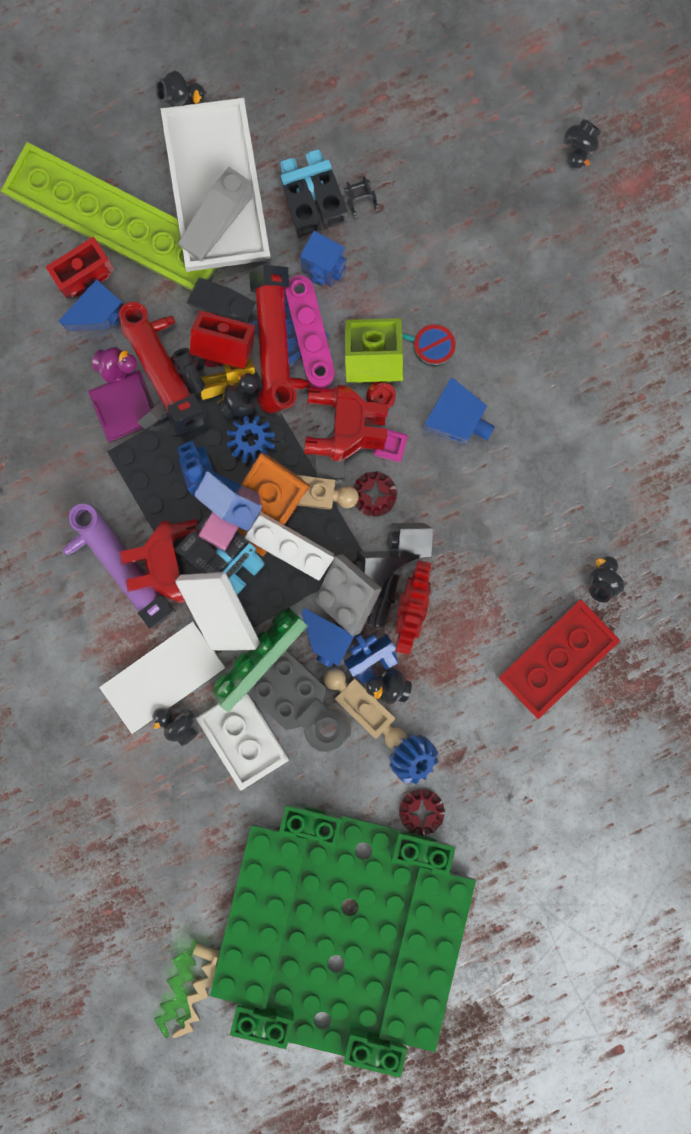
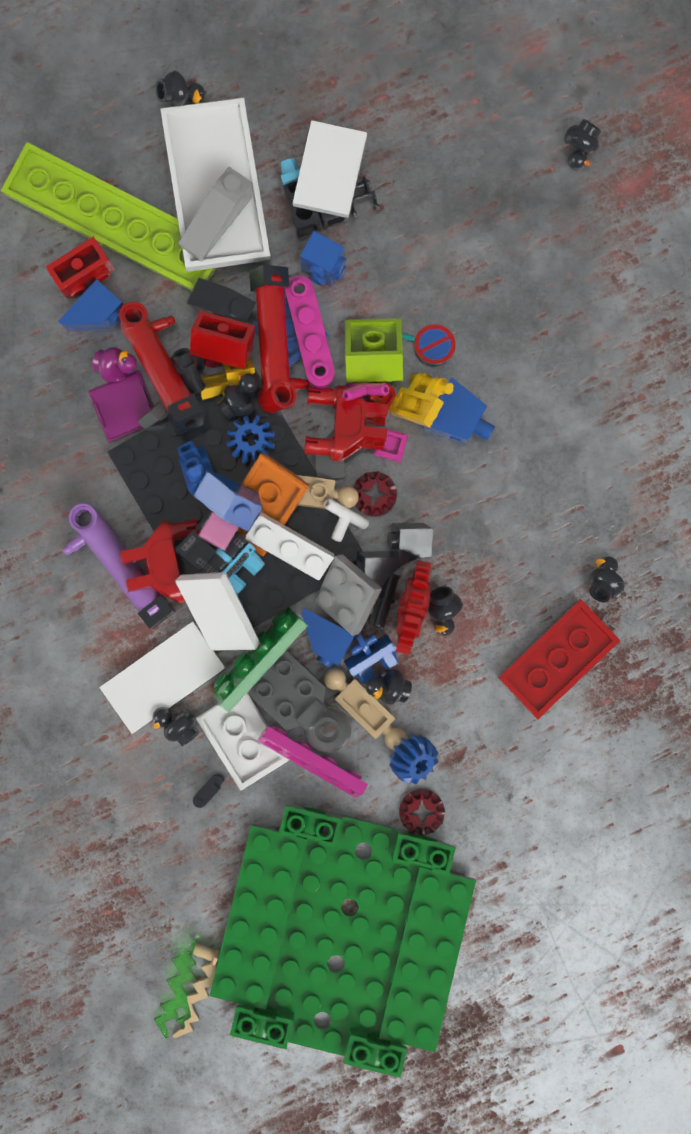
none -> black piece [193,774,225,808]
none -> dark pink plate [257,726,368,798]
none -> white tile [293,120,367,218]
none -> white piece [324,499,369,542]
none -> dark pink piece [343,382,389,401]
none -> yellow plate [388,372,454,428]
none -> black animal [428,586,463,636]

